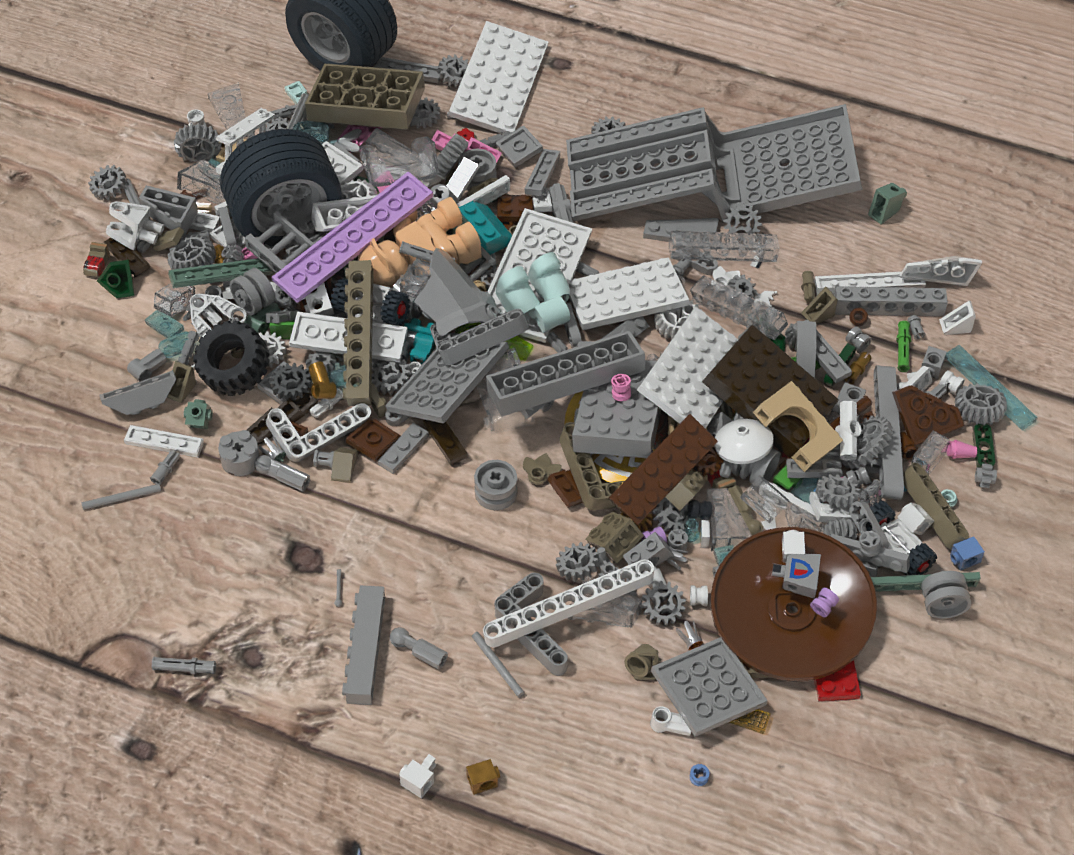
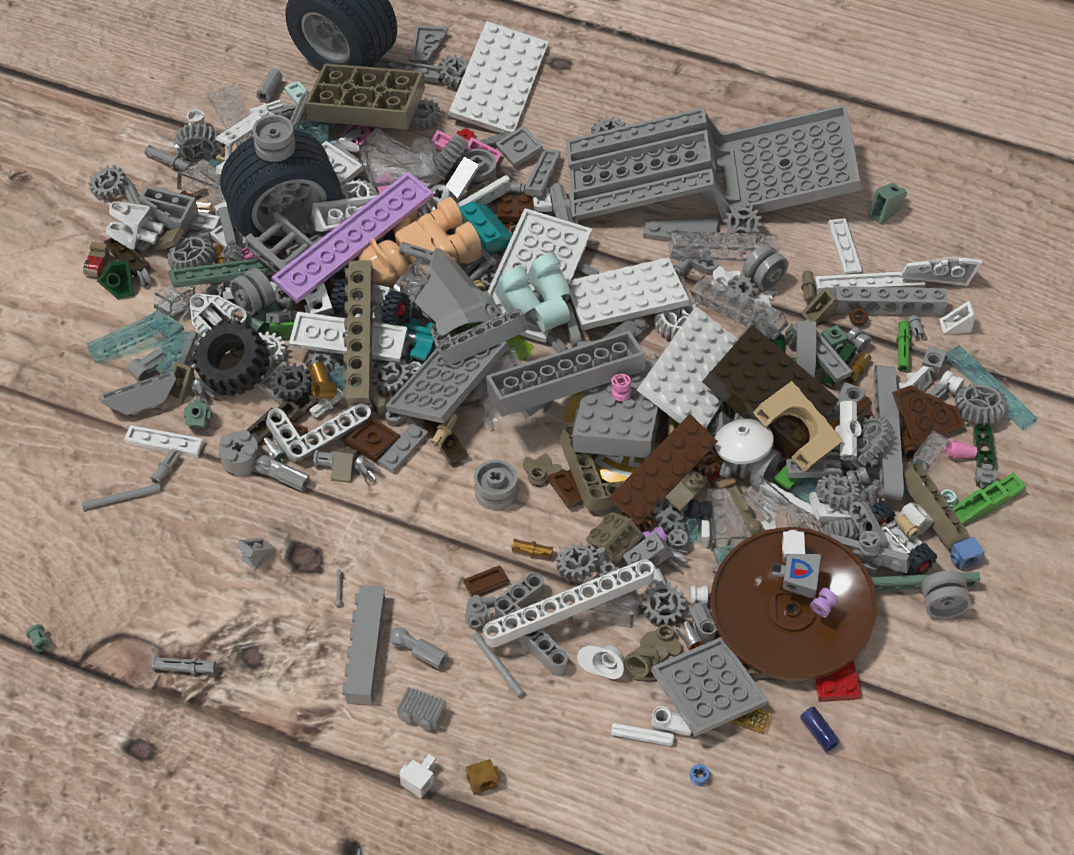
none -> sand green bush [26,624,51,652]
none -> clear light blue fence [87,313,164,363]
none -> light grey bush [136,268,151,286]
none -> light grey pin [144,145,193,173]
none -> clear light blue bracket [156,345,181,374]
none -> flat silver piece [191,378,215,403]
none -> light grey slope [236,538,276,569]
none -> white axle [249,100,283,115]
none -> light grey wheel [252,115,296,162]
none -> light grey axle [256,69,283,103]
none -> flat silver piece [353,456,381,483]
none -> light grey brick [397,687,447,731]
none -> light grey wing [410,25,448,65]
none -> tan axle [430,413,458,448]
none -> reddish brown tile [463,565,509,597]
none -> light grey piece [465,595,496,628]
none -> light grey pin [507,182,526,195]
none -> pearl gold pin [512,539,553,560]
none -> white piece [577,645,625,679]
none -> white axle [611,723,674,746]
none -> dark tan plate [640,624,681,661]
none -> light grey piece [689,602,717,645]
none -> light grey wheel [742,244,789,291]
none -> clear blue axle [800,706,840,752]
none -> sand green brick [821,325,847,354]
none -> white tile [828,218,862,275]
none -> tan pin [895,514,920,539]
none -> bright green slope [952,472,1026,525]

